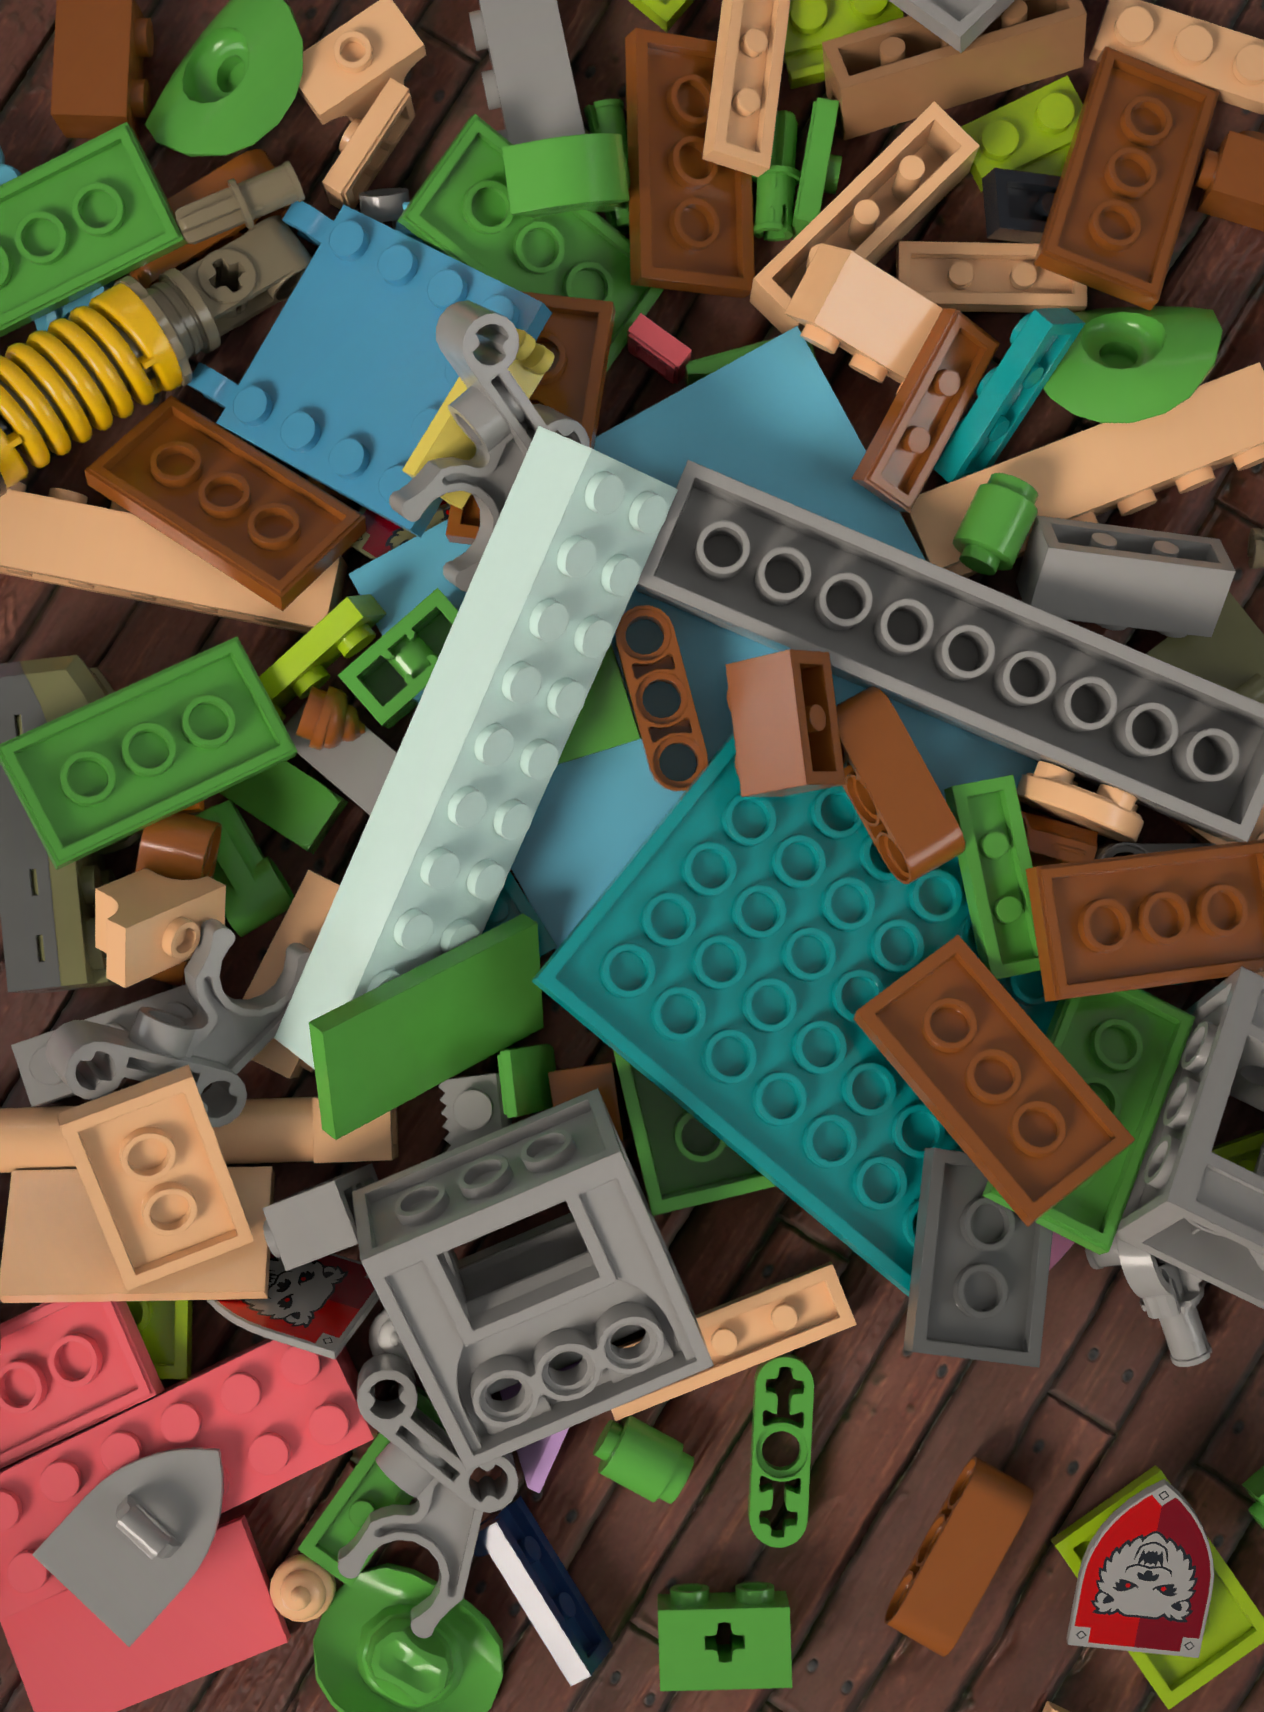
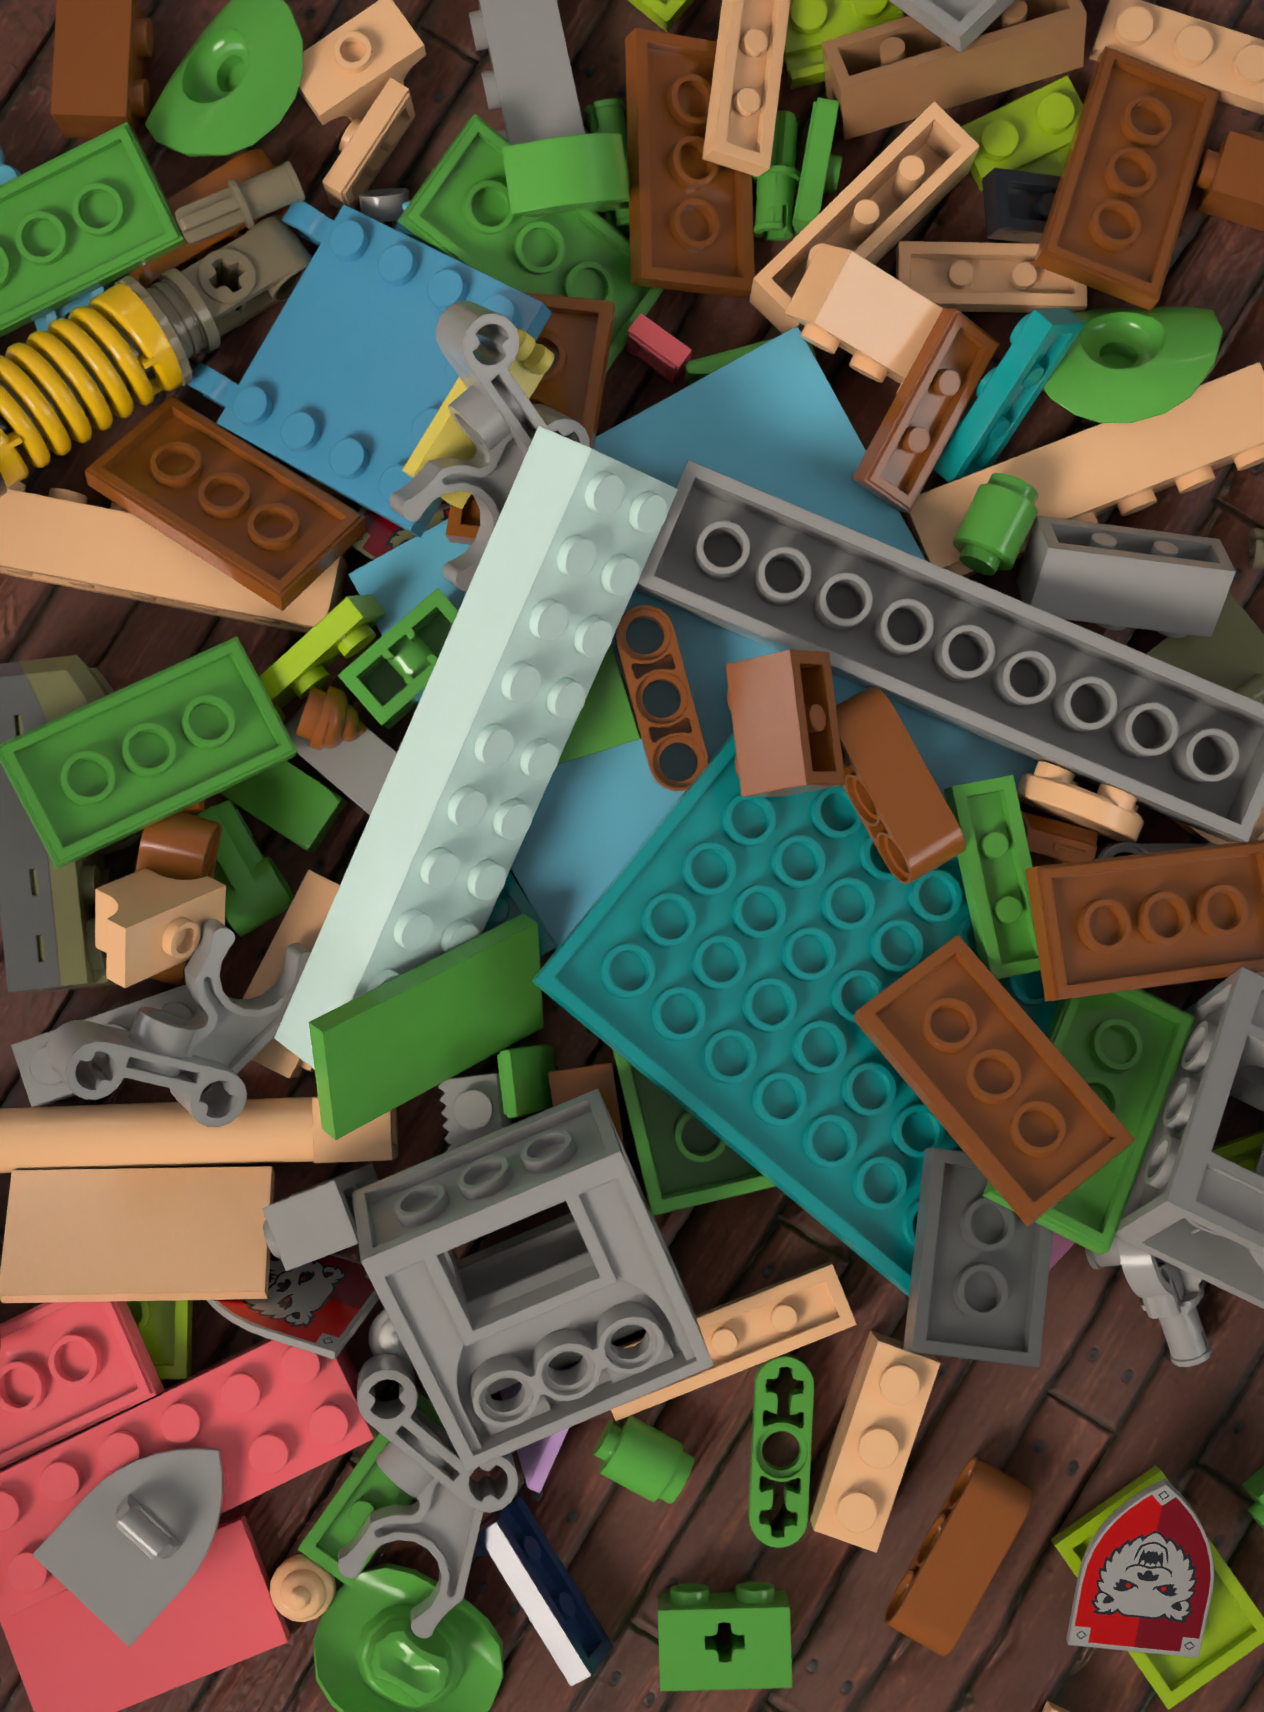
light nougat plate [57,1064,254,1291] -> none
none -> light nougat brick [808,1330,941,1553]

